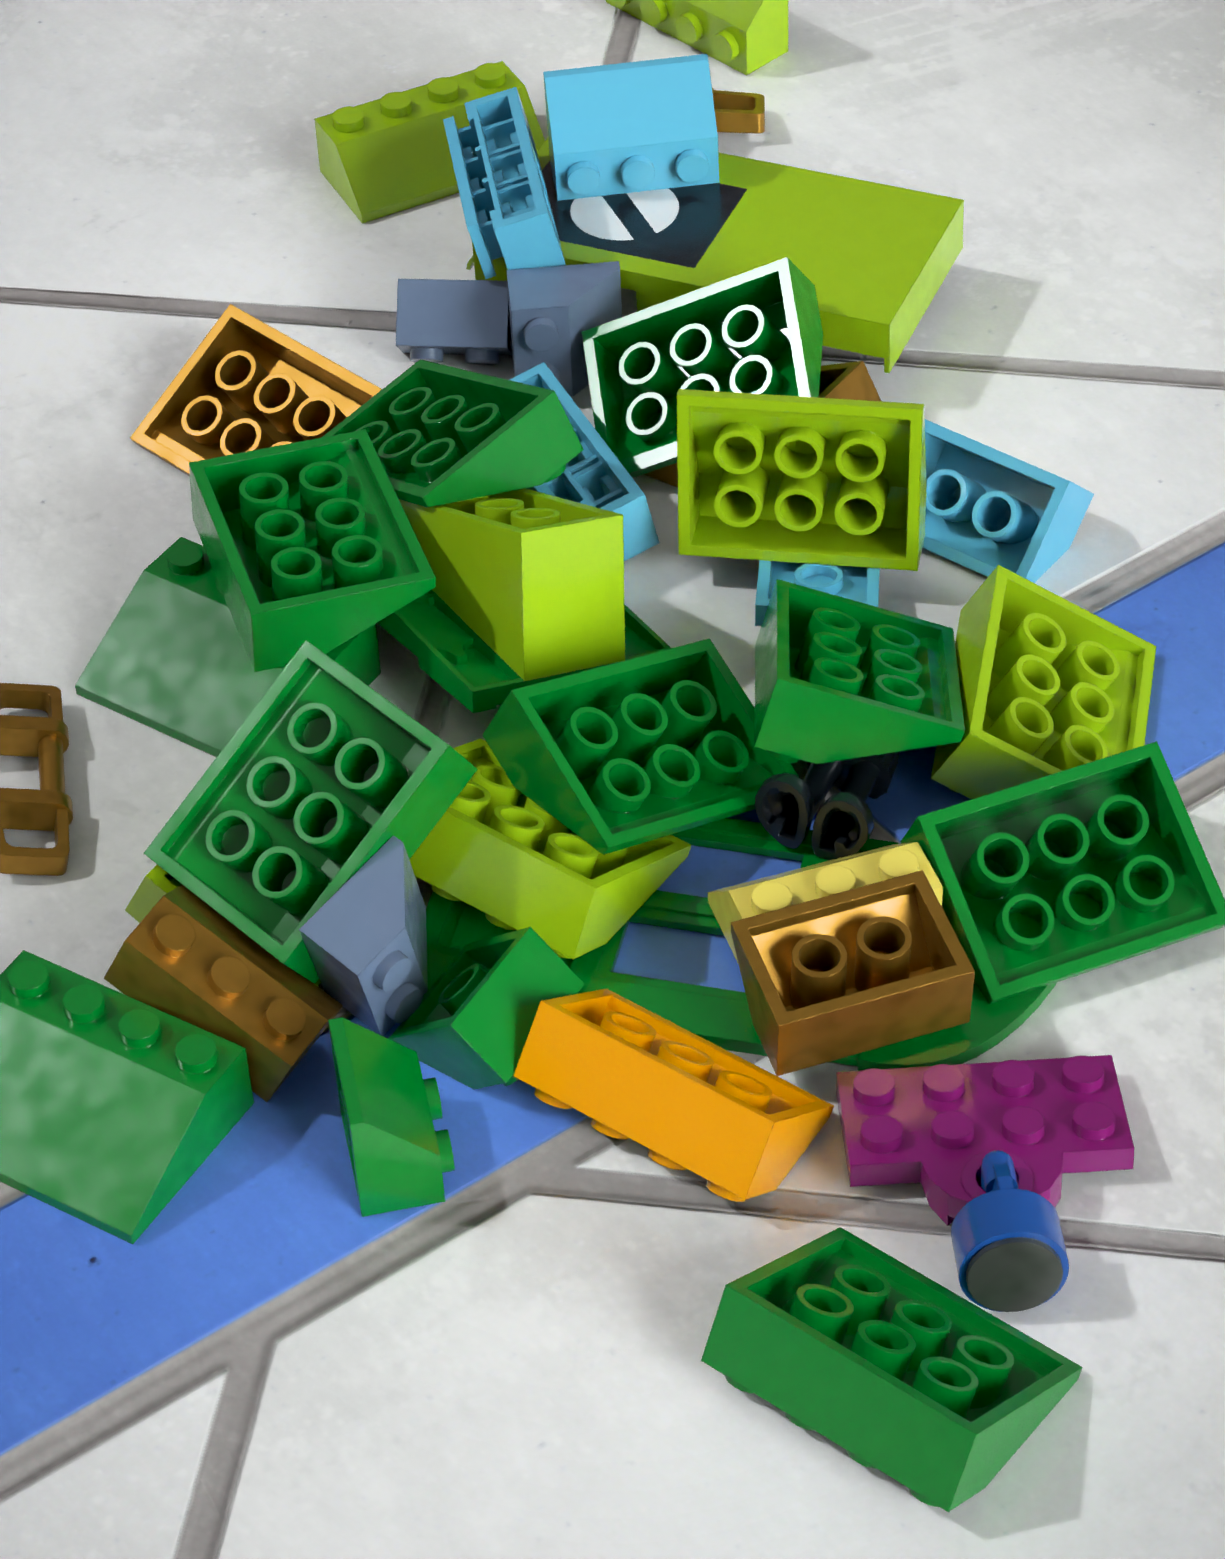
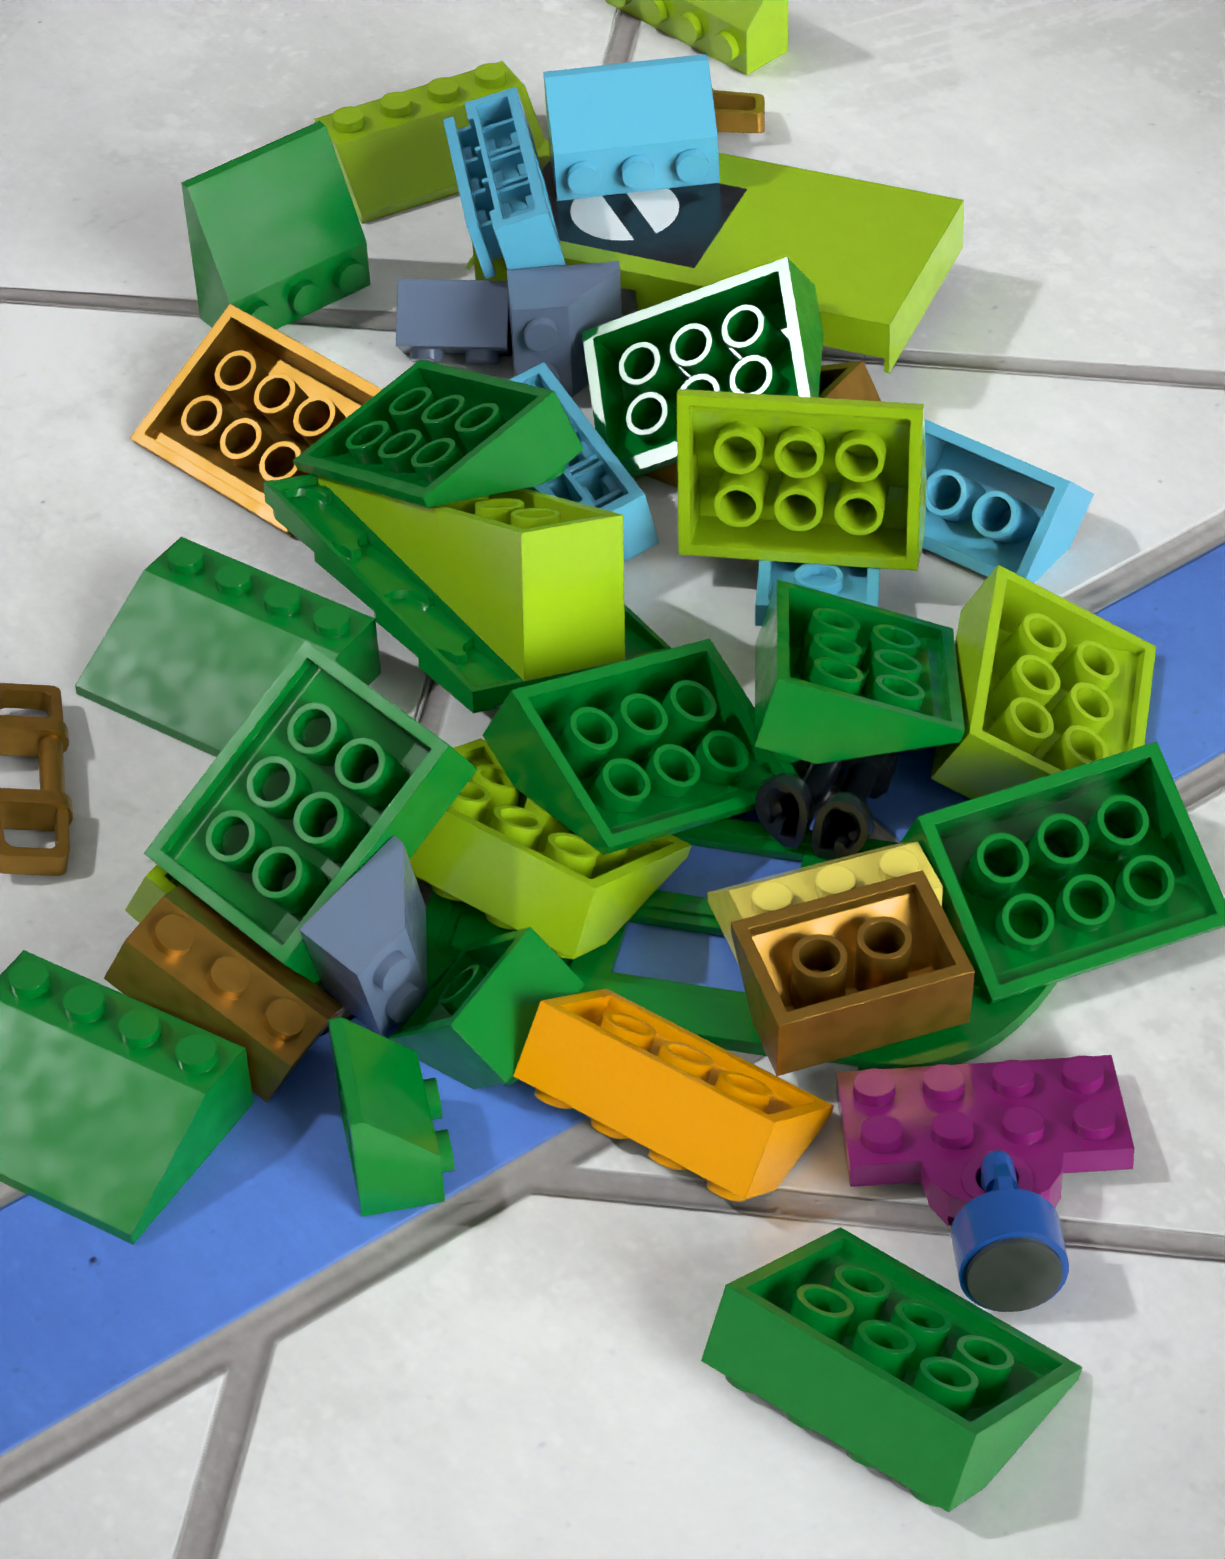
green slope [189,429,436,672] -> none
none -> green slope [181,121,371,329]

